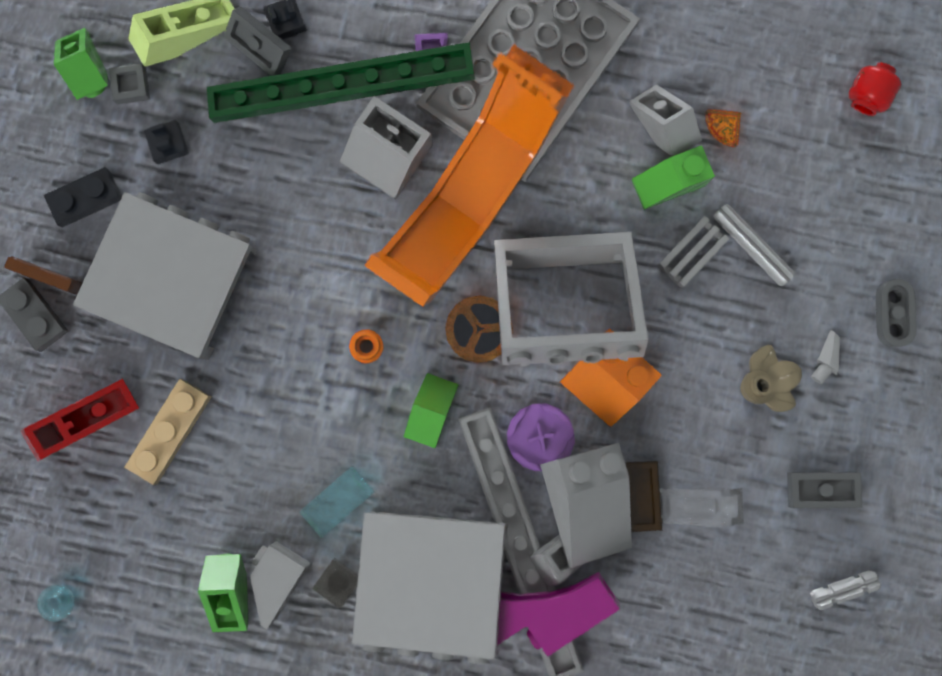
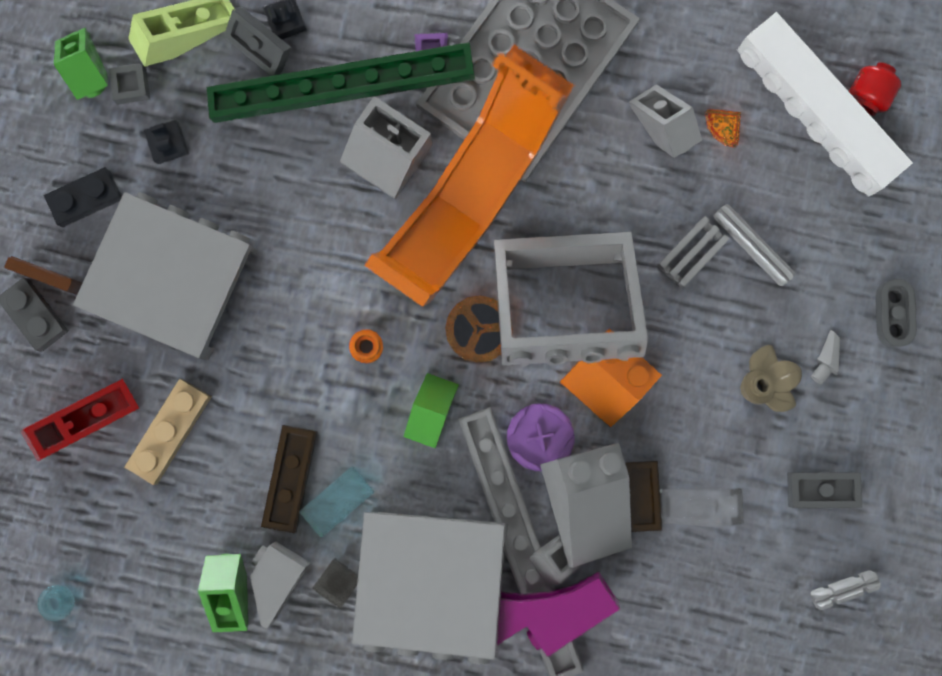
bright green slope [632,145,715,210] -> none
none -> dark brown tile [261,425,318,534]
none -> white brick [737,12,913,197]

